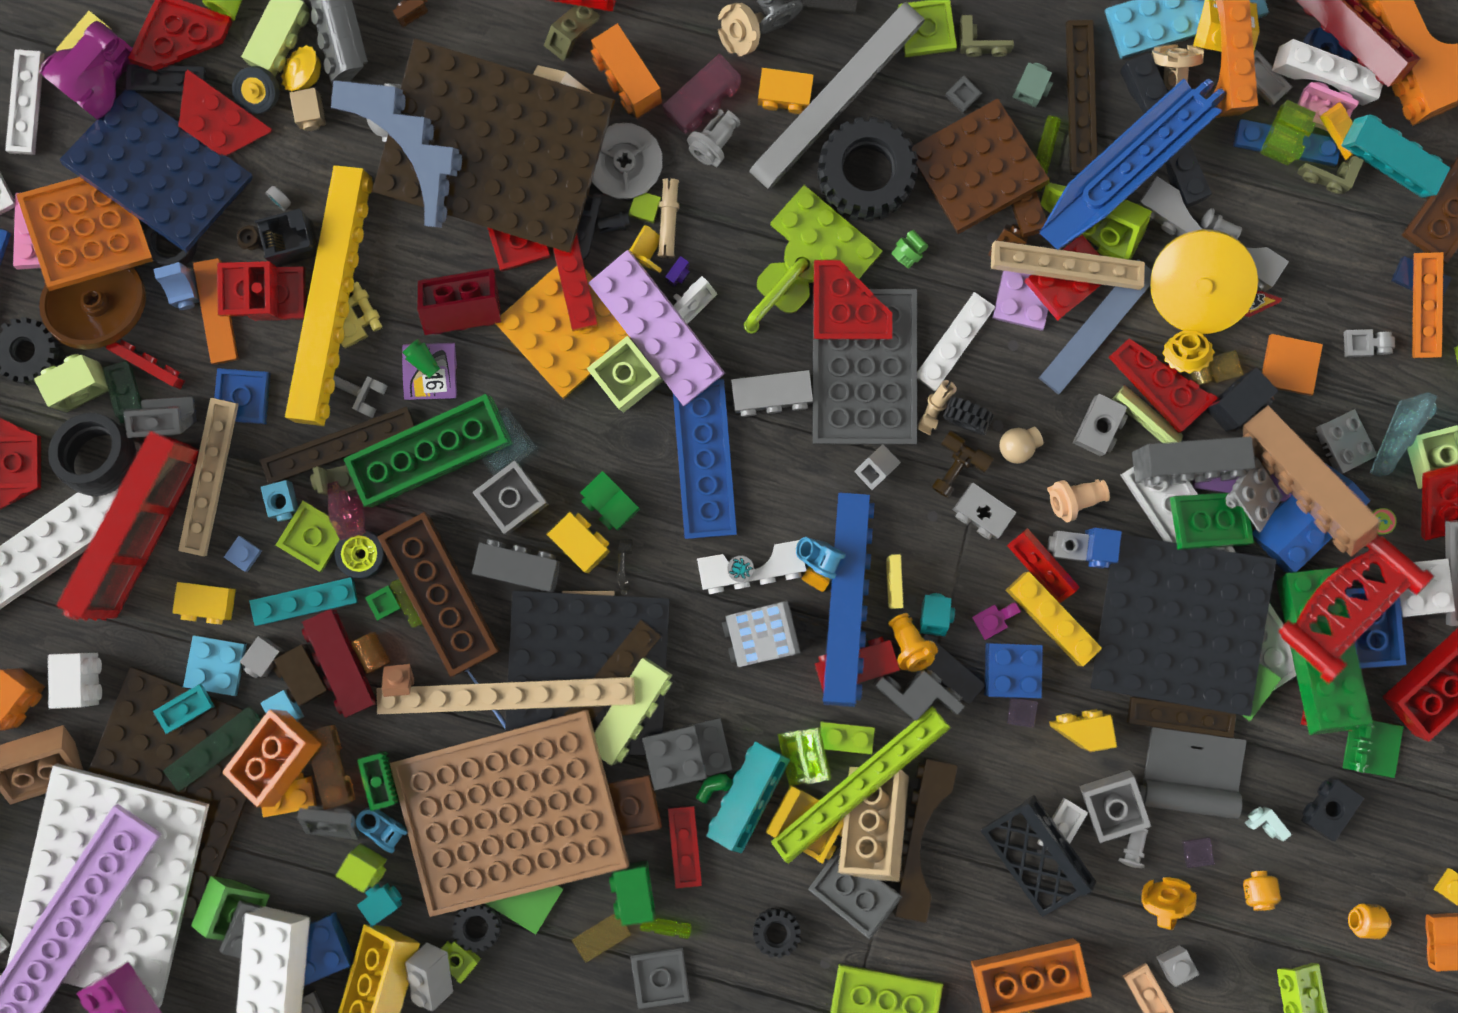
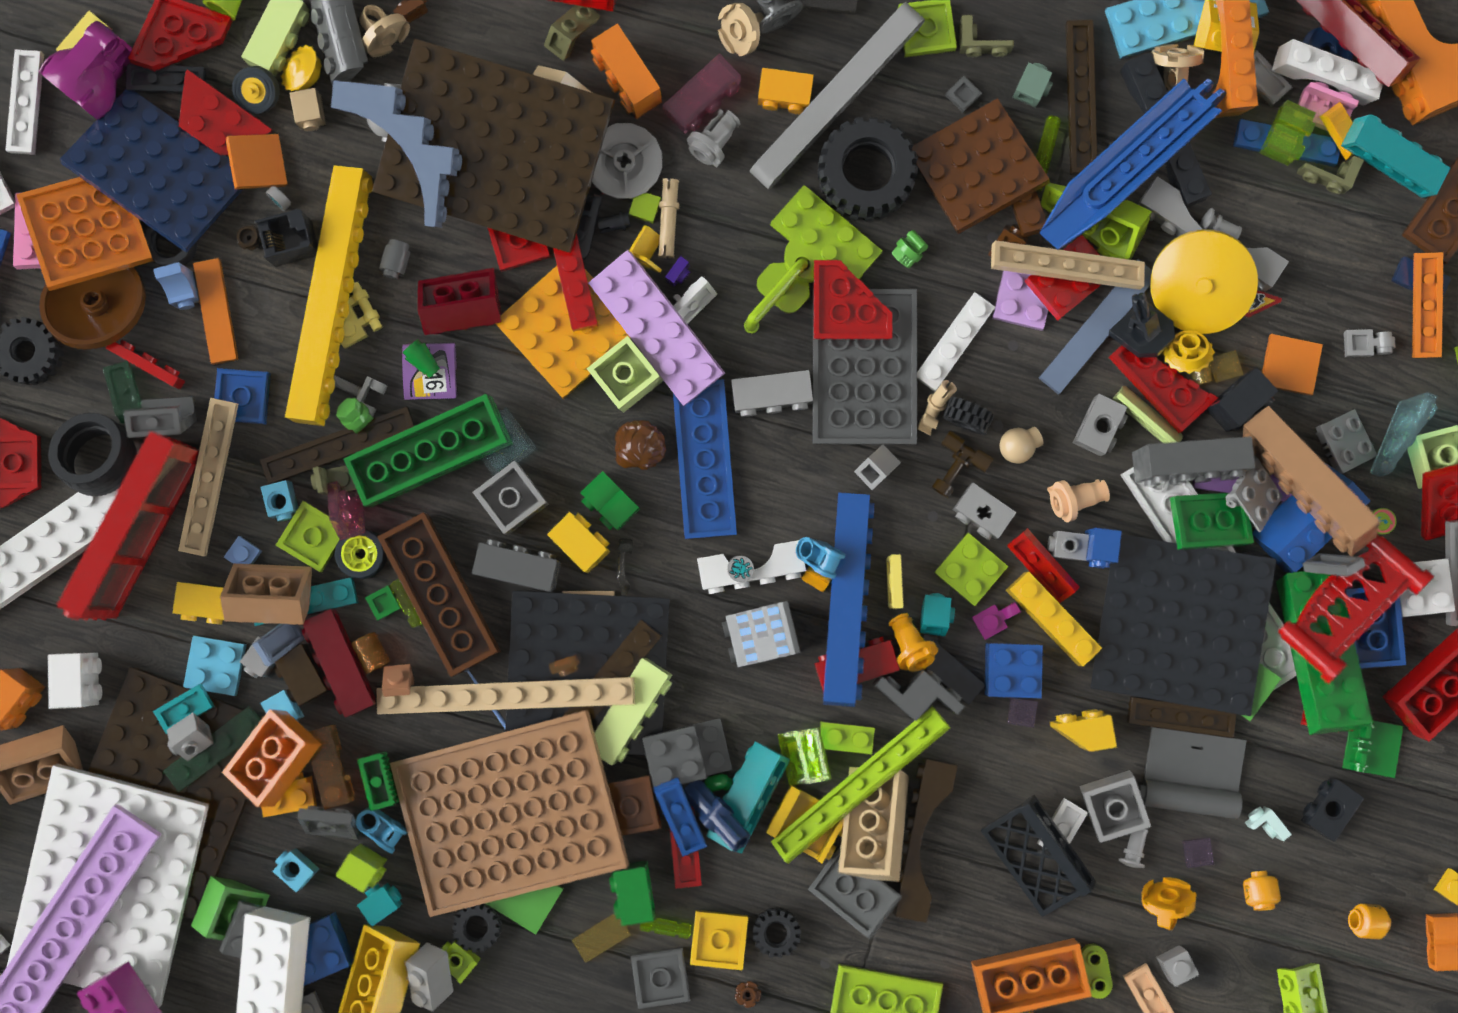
yellowish green brick [34,354,113,413] -> none
red bracket [217,261,306,321] -> none
none -> light grey brick [167,713,213,761]
none -> medium nougat slope [220,563,312,625]
none -> orange tile [226,134,287,189]
none -> sand blue tile [252,624,305,666]
none -> medium azure brick [272,848,319,892]
none -> bright green piece [336,398,374,434]
none -> tan tile [359,5,410,57]
none -> dark grey brick [379,239,411,280]
none -> clear orange plate [549,654,579,677]
none -> reddish brown hair [615,420,666,470]
none -> blue tile [653,778,707,856]
none -> dark blue piece [684,780,751,852]
none -> yellow plate [690,910,748,970]
none -> reddish brown plate [735,981,761,1008]
none -> lime plate [934,533,1008,606]
none -> lime plate [1081,944,1112,999]
none -> black piece [1108,293,1175,358]
none -> dark grey tile [1303,553,1365,576]

